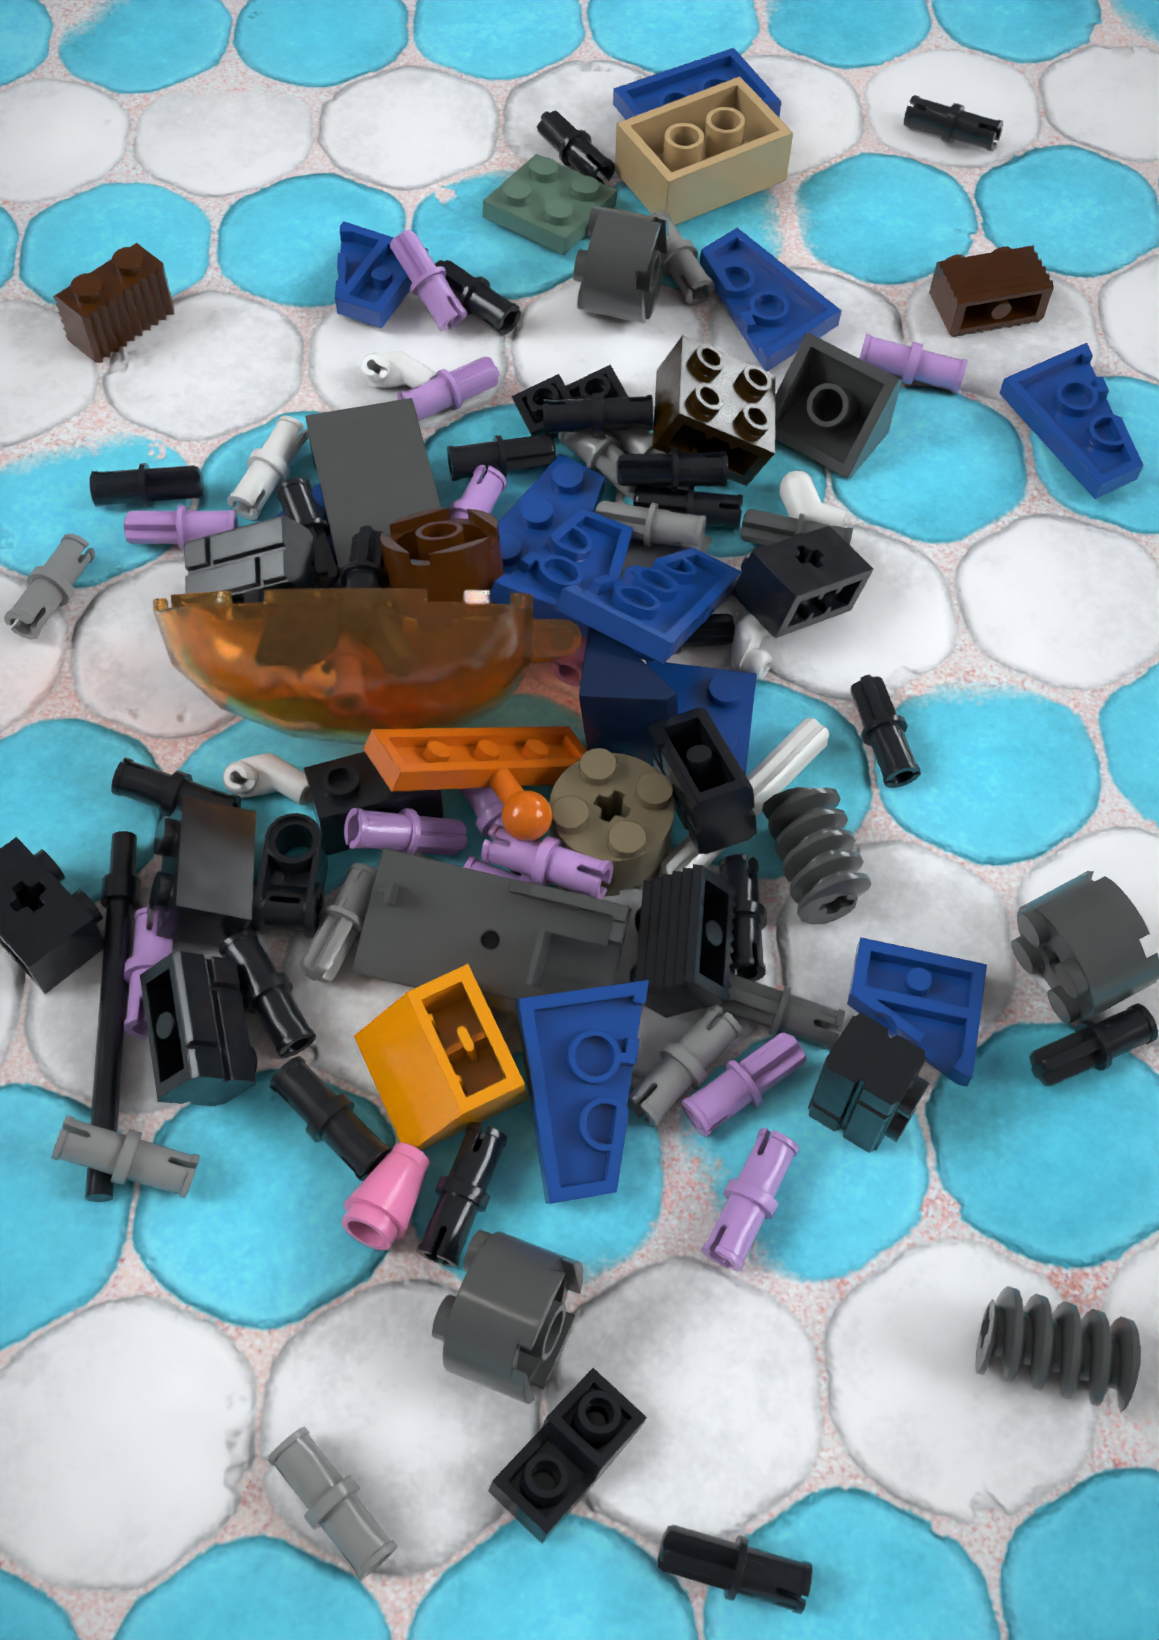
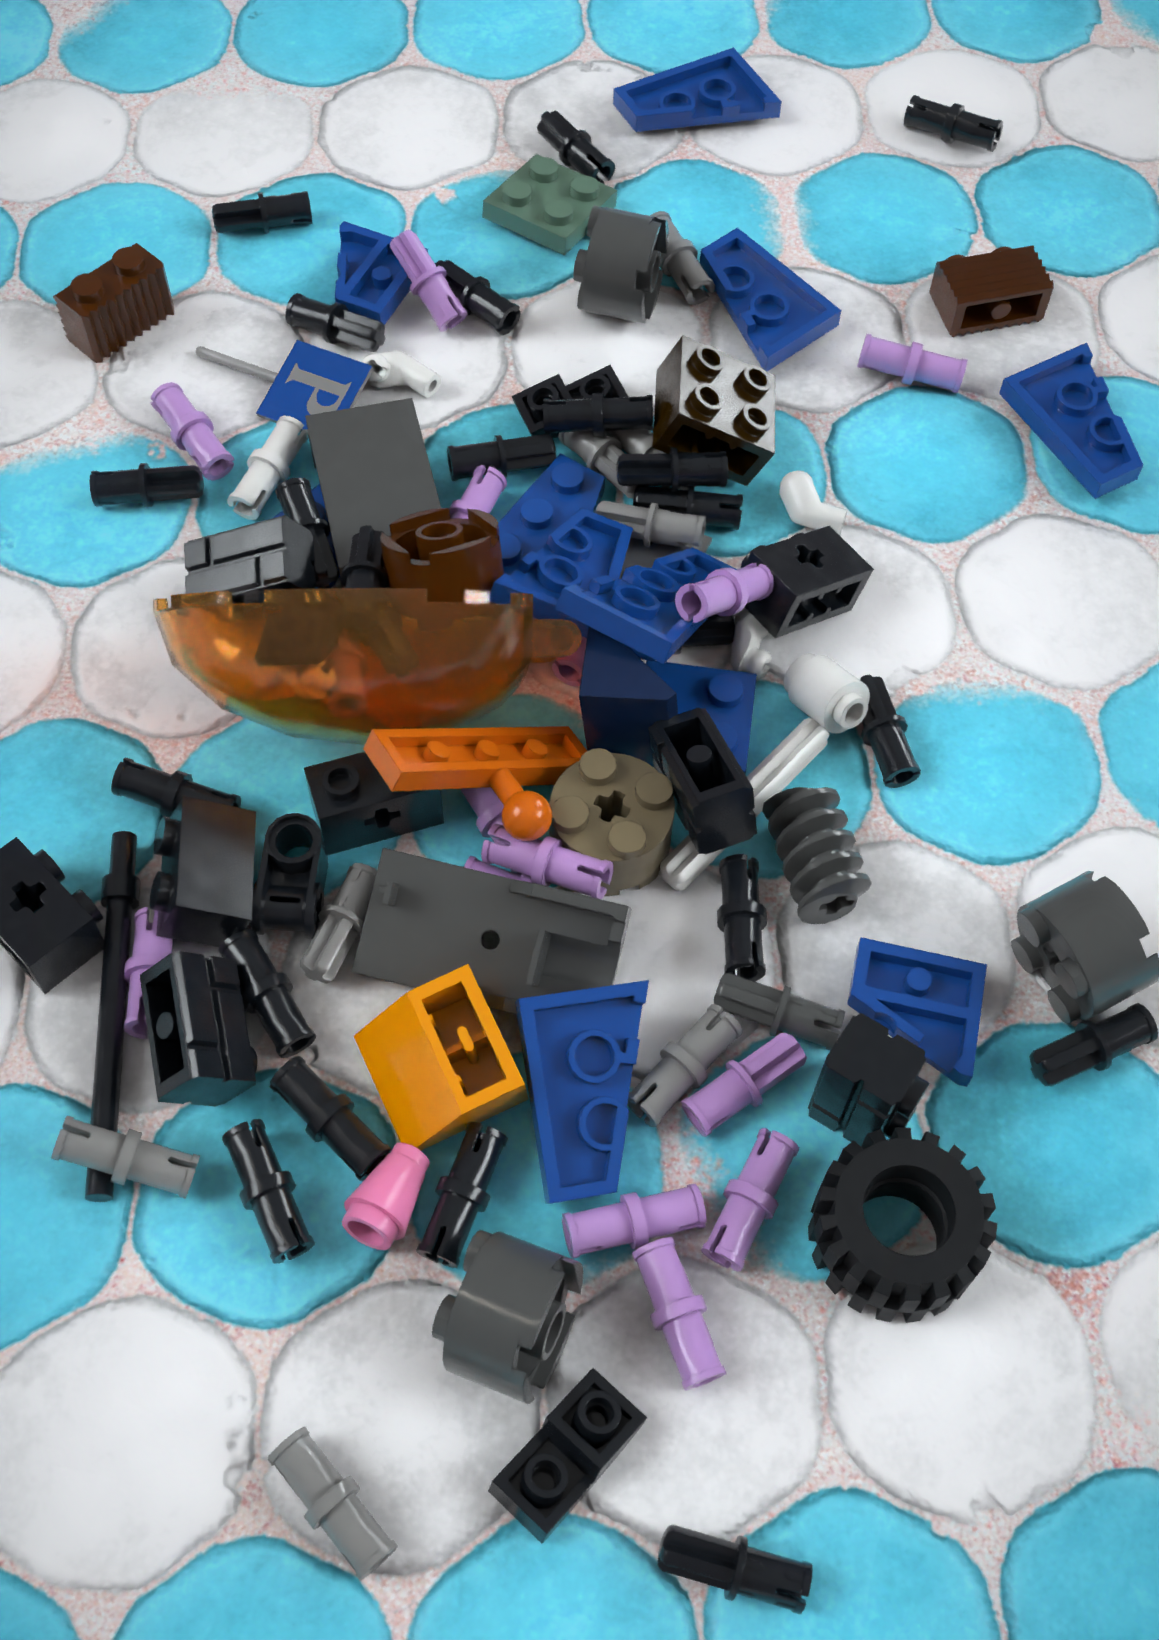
light grey pin [4,534,96,640] -> none
lavender axle [124,505,239,550] -> none
white arm [223,753,311,806] -> none
lavender axle [344,808,468,855] -> none
lavender axle [397,357,500,422] -> none
tan brick [615,76,793,225] -> none
black brick [630,864,737,1018] -> none
dark grey axle [740,509,853,546] -> none
dark grey slope [775,332,902,479] -> none
dark grey piece [975,1286,1141,1412] -> none
none -> lavender pin [151,382,234,481]
none -> blue piece [196,340,374,432]
none -> black axle [212,191,313,234]
none -> black pin [222,1119,315,1263]
none -> black axle [285,293,386,352]
none -> lavender pin [562,1183,707,1259]
none -> lavender pin [632,1237,726,1391]
none -> lavender pin [675,563,774,623]
none -> white brick [784,653,870,734]
none -> black tyre [808,1127,997,1323]

